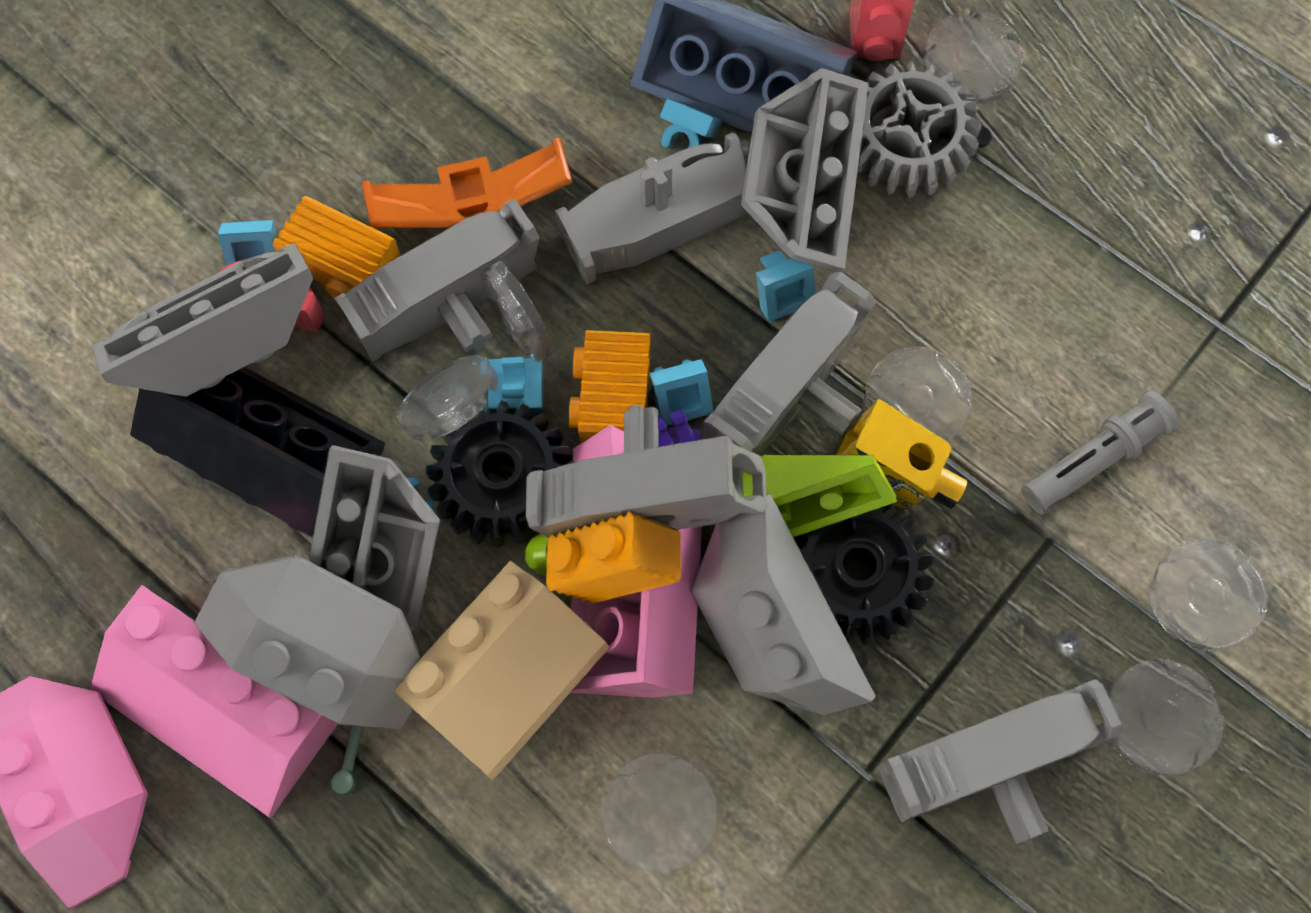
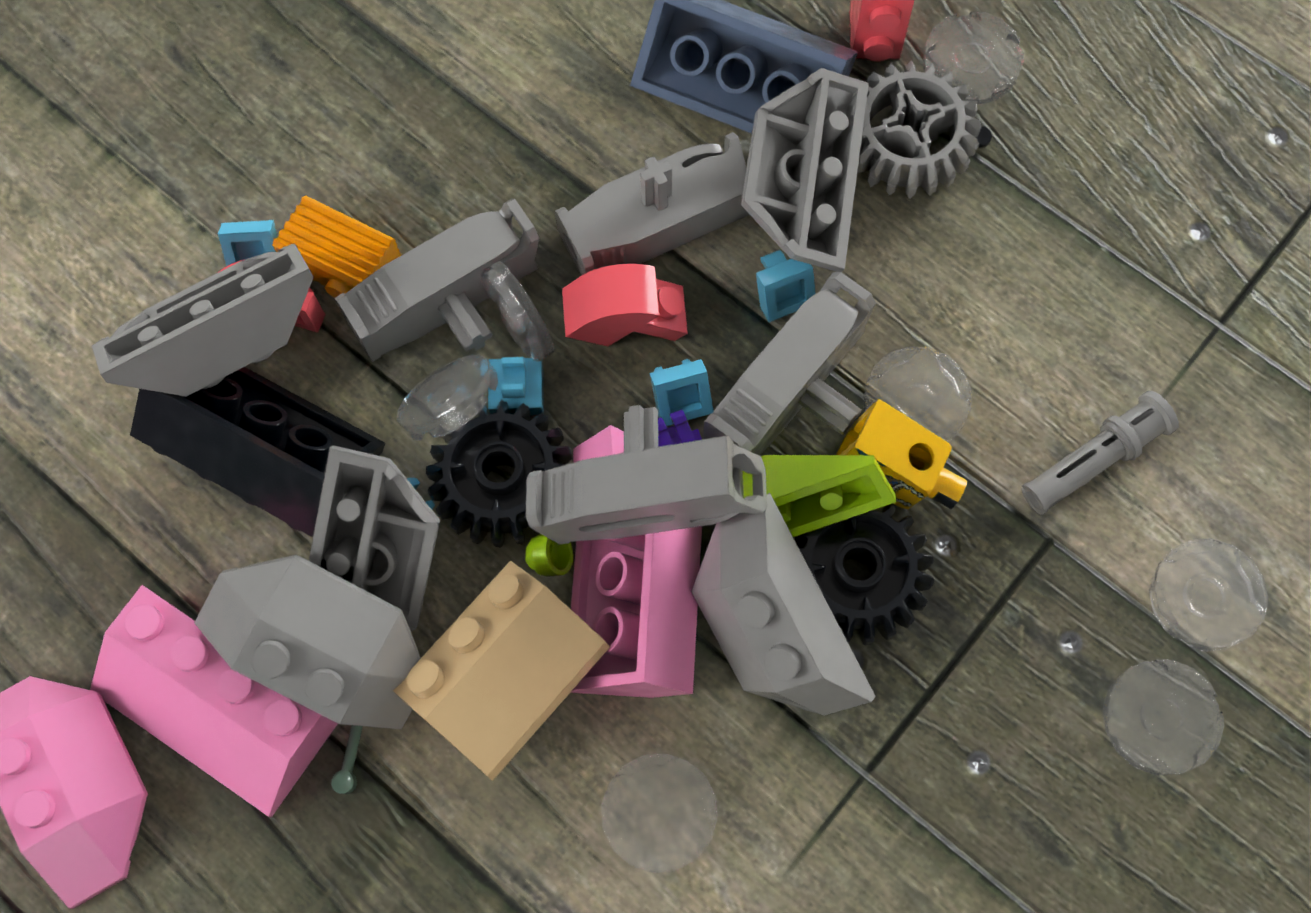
orange plate [361,137,573,228] -> none
light orange brick [546,511,681,604] -> none
light orange brick [569,330,651,444] -> none
medium azure tile [660,98,723,149] -> none
light grey piece [879,679,1122,844] -> none
none -> coral brick [562,264,688,346]

